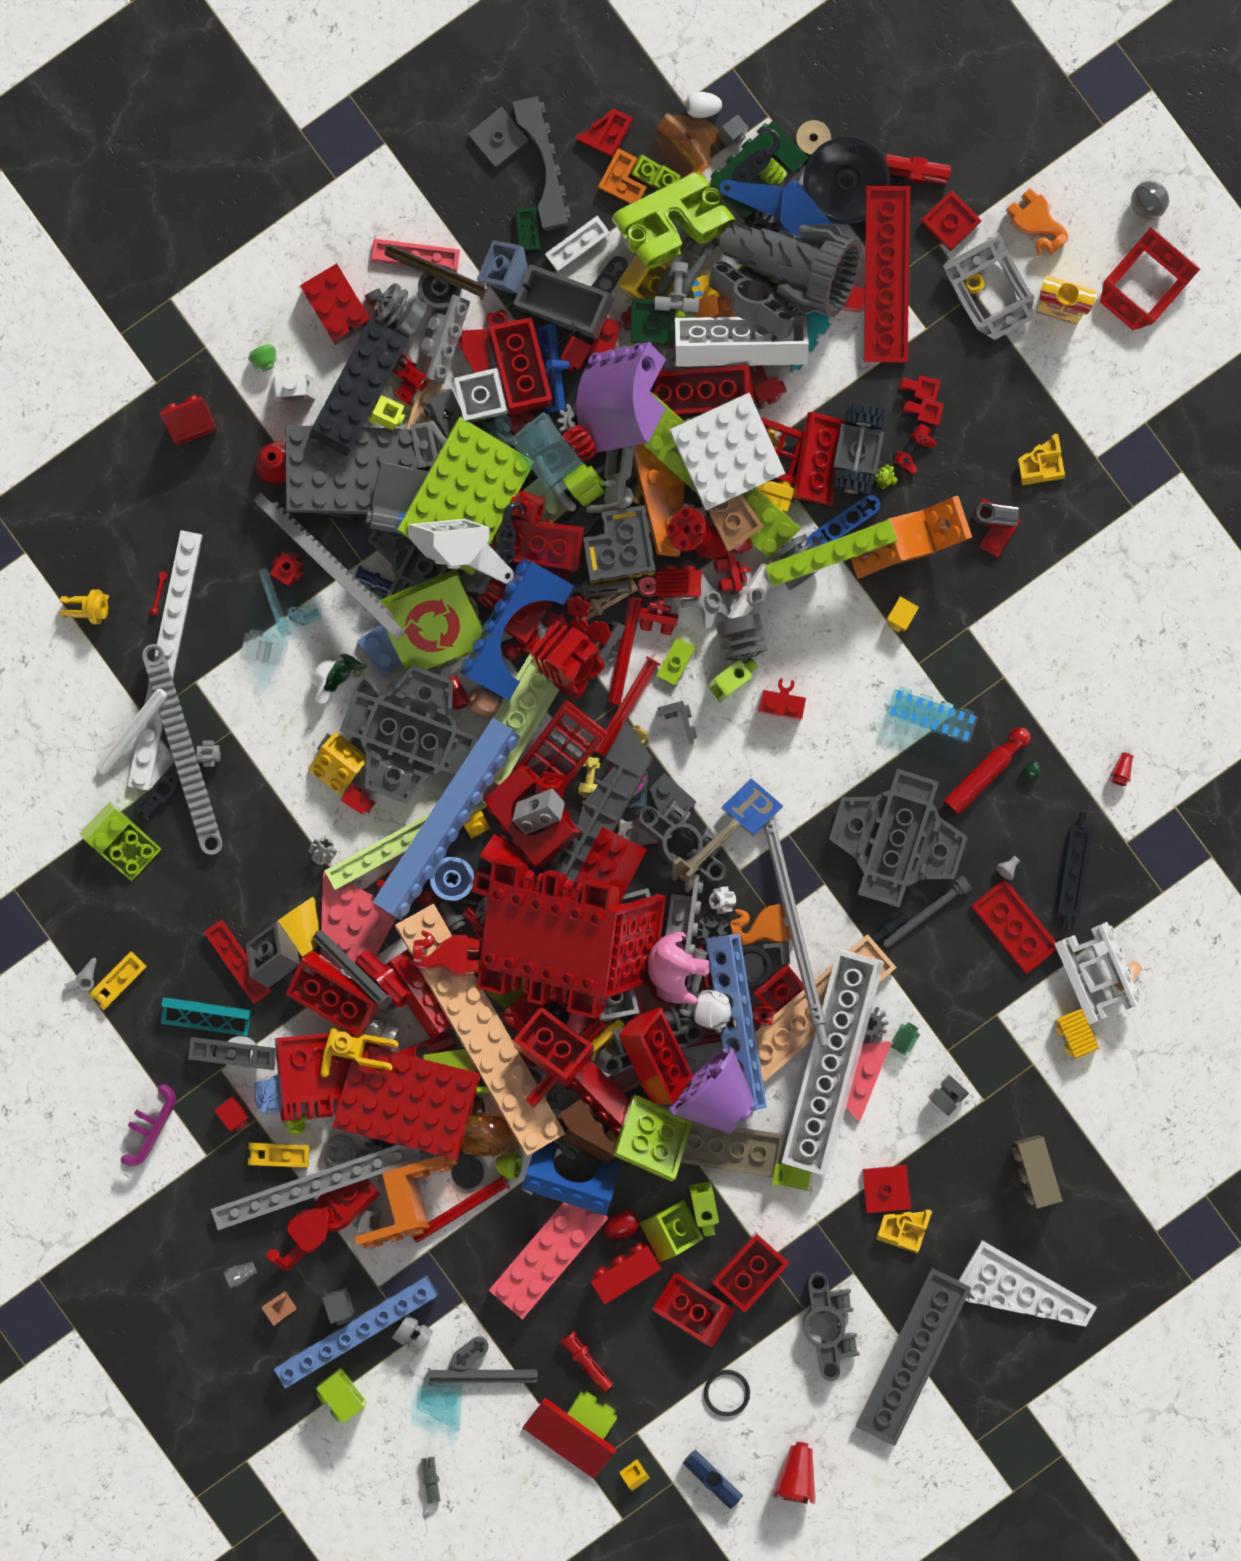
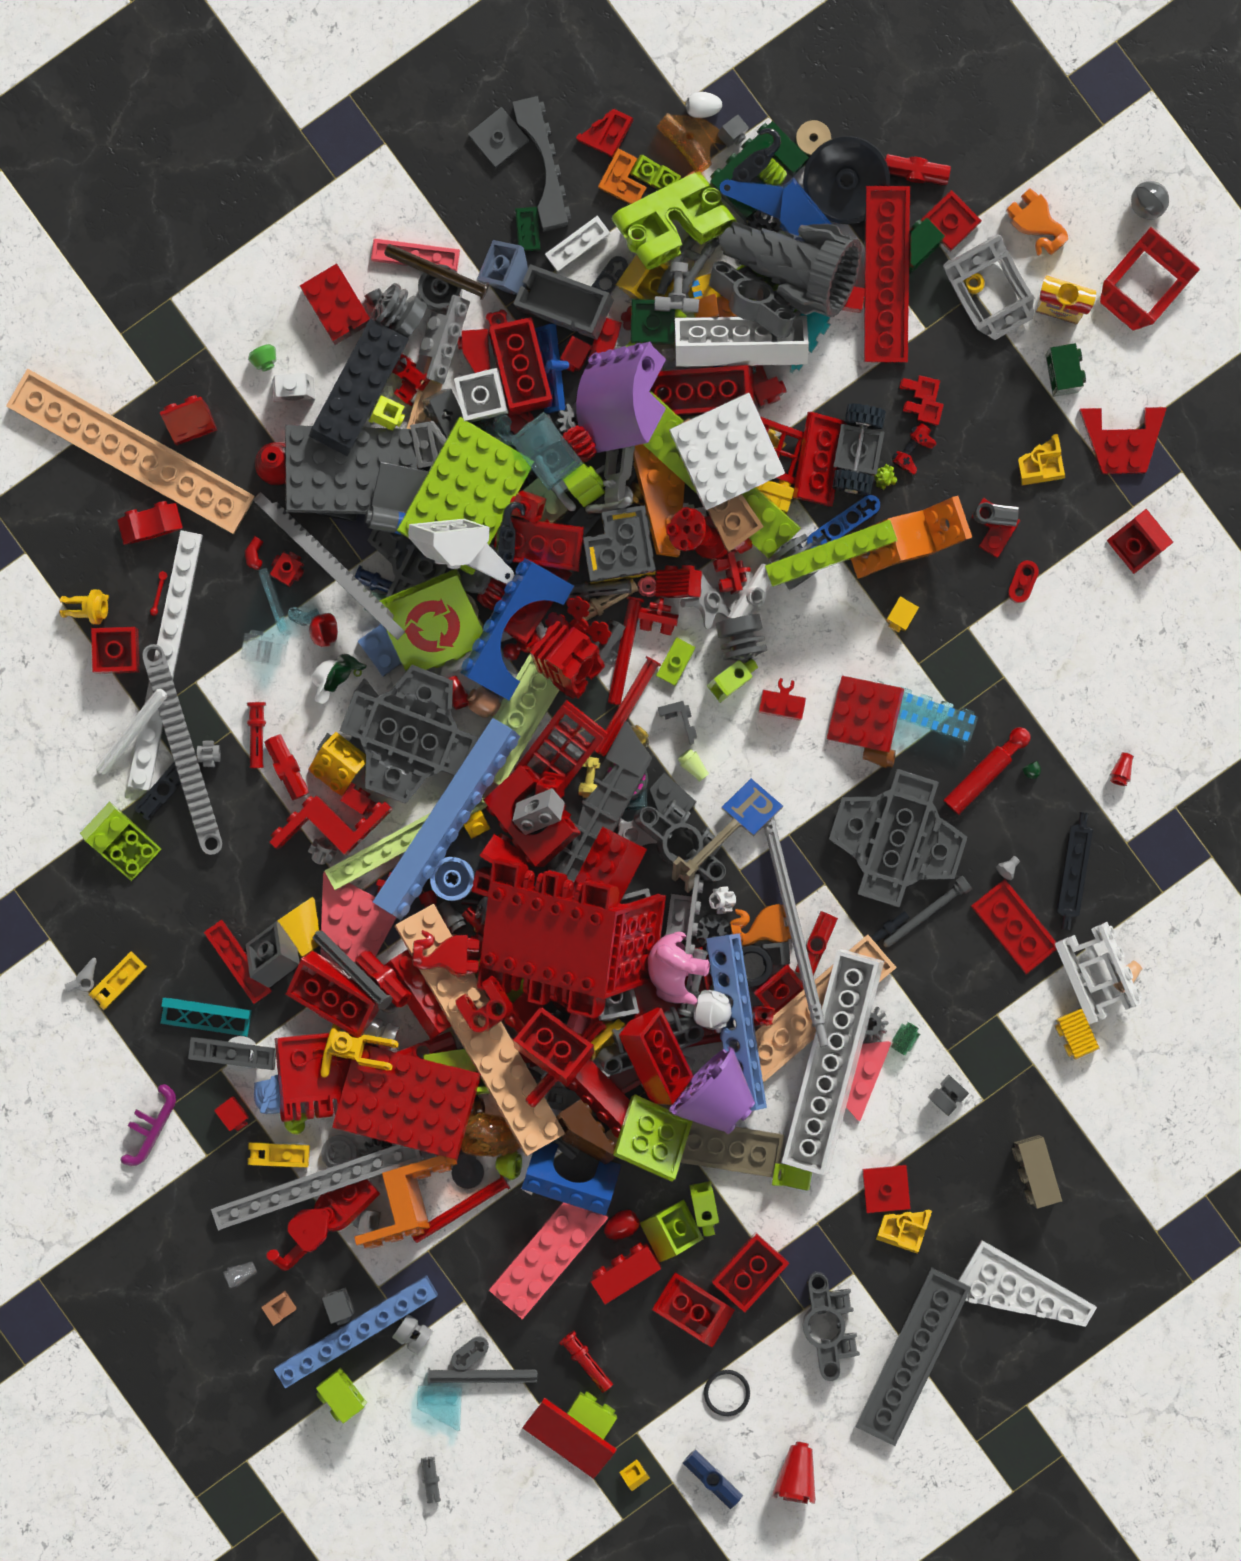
none -> light nougat plate [6,368,255,534]
none -> red brick [91,627,140,674]
none -> red brick [117,501,183,545]
none -> red arm [245,536,264,570]
none -> red pin [247,702,266,768]
none -> red piece [264,734,309,801]
none -> red bracket [270,795,393,855]
none -> red hair [309,613,338,647]
none -> red piece [455,976,513,1032]
none -> yellowish green cone [678,748,709,781]
none -> red piece [795,911,838,975]
none -> red plate [827,676,905,753]
none -> dark orange cone [863,748,896,769]
none -> dark green slope [909,218,945,274]
none -> red plate [1008,560,1039,603]
none -> dark green brick [1045,343,1086,397]
none -> red wing [1079,407,1167,474]
none -> red slope [1106,509,1173,574]

